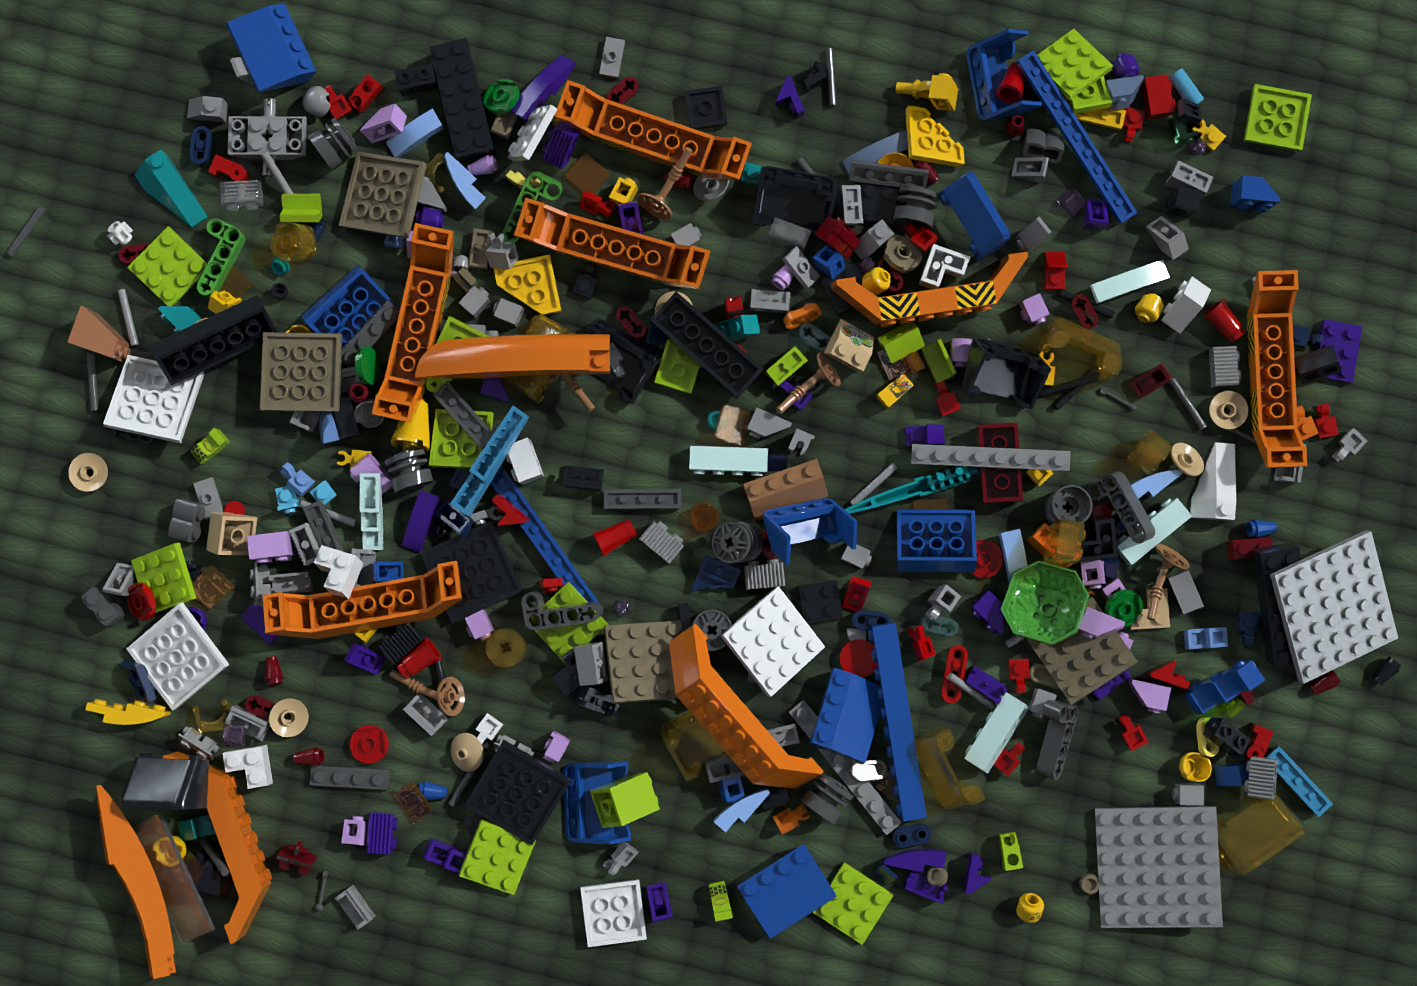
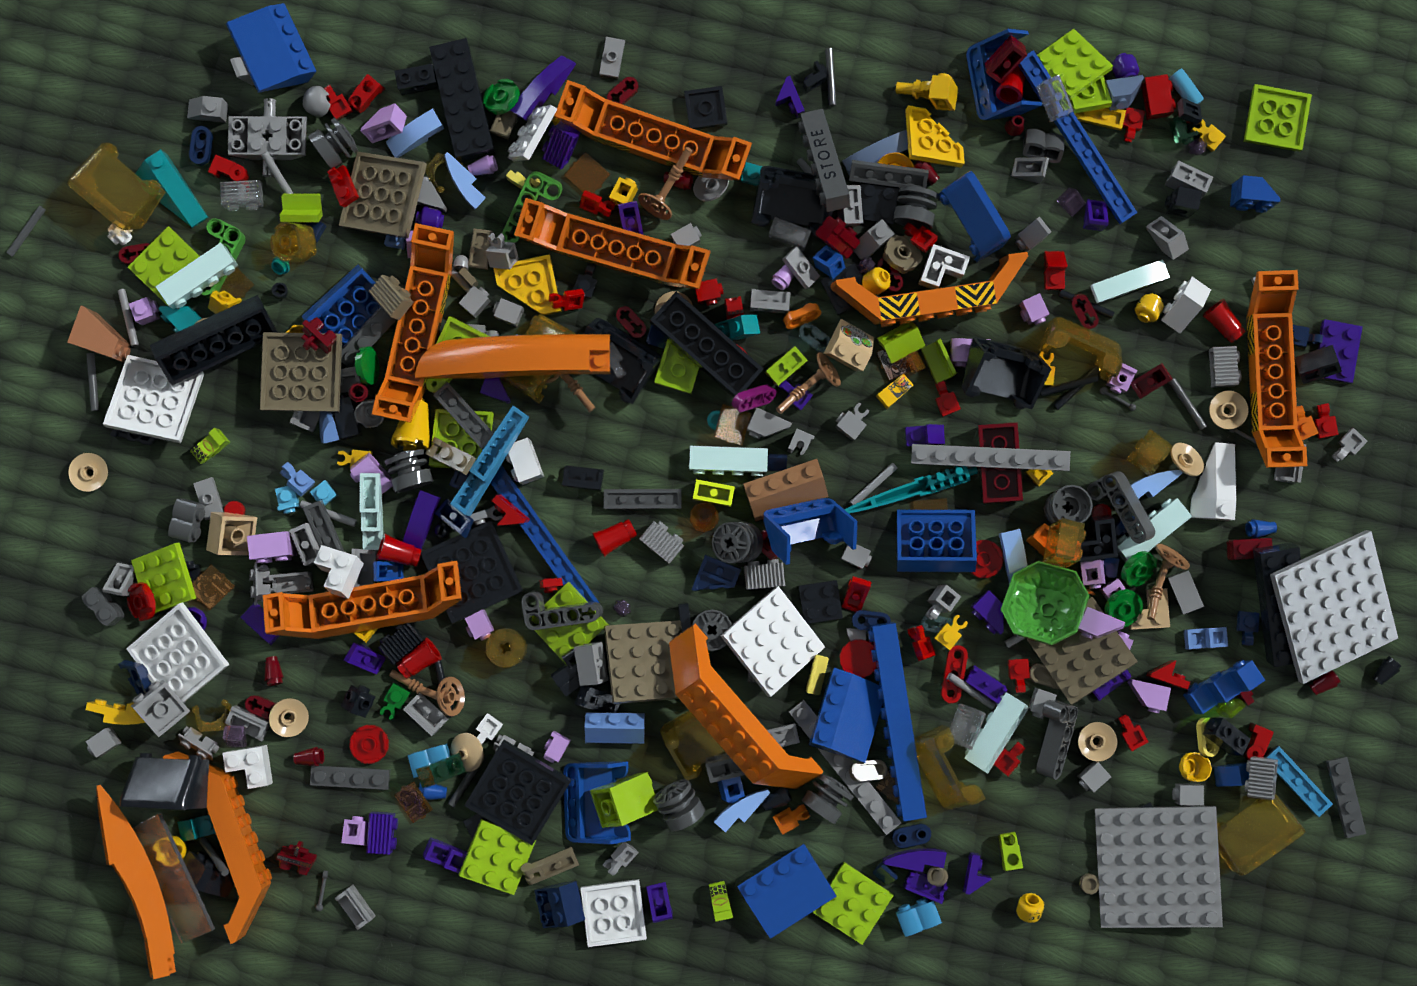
none -> clear yellow windscreen [67,143,166,230]
none -> light grey brick [85,727,122,758]
none -> lavender brick [129,297,160,325]
none -> light grey plate [131,680,190,737]
none -> light aqua brick [156,243,238,309]
none -> dark red hips [301,317,337,354]
none -> red plate [327,165,359,208]
none -> black brick [341,685,375,718]
none -> dark tan brick [369,275,414,320]
none -> red plant [376,534,421,566]
none -> green plate [380,683,411,720]
none -> dark azure brick [407,743,453,780]
none -> clear green slope [416,753,466,788]
none -> dark tan plate [424,437,476,475]
none -> dark tan plate [521,847,579,885]
none -> dark blue slope [534,881,585,928]
none -> red plate [548,289,585,311]
none -> medium blue brick [585,713,645,744]
none -> dark grey wheel [653,779,705,831]
none -> neon yellow brick [693,479,735,507]
none -> red brick [695,278,724,306]
none -> magenta beam [732,384,776,412]
none -> dark grey brick [798,109,850,212]
none -> light yellow slope [805,655,829,695]
none -> light grey brick [836,403,869,441]
none -> dark azure brick [895,897,942,937]
none -> yellow plate [934,614,968,650]
none -> clear brick [945,704,986,750]
none -> dark red brick [985,35,1027,83]
none -> clear brick [1036,75,1074,122]
none -> light grey brick [1077,761,1111,792]
none -> tan dish [1078,722,1117,761]
none -> lavender brick [1106,362,1137,394]
none -> green tile [1121,551,1157,587]
none -> dark grey plate [1326,756,1366,838]

